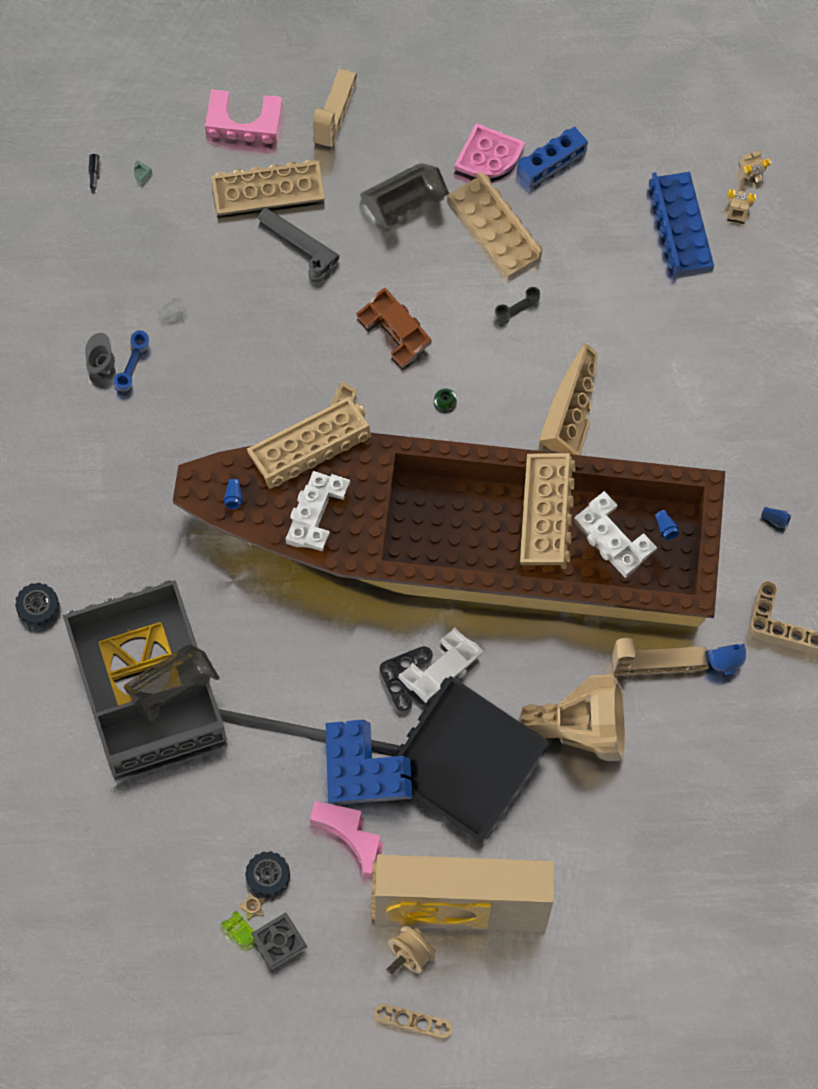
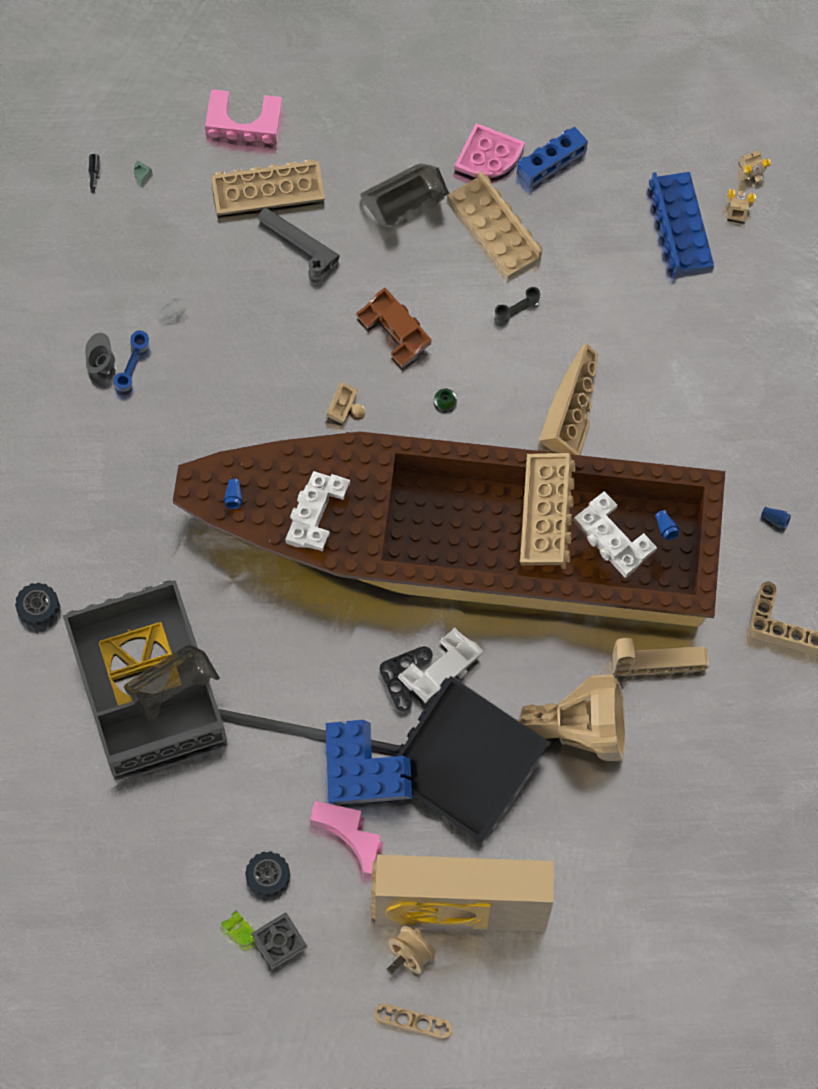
tan plate [239,893,265,919] -> none
tan bracket [247,397,371,489] -> none
tan beam [313,68,357,147] -> none
blue cylinder [707,643,746,675] -> none

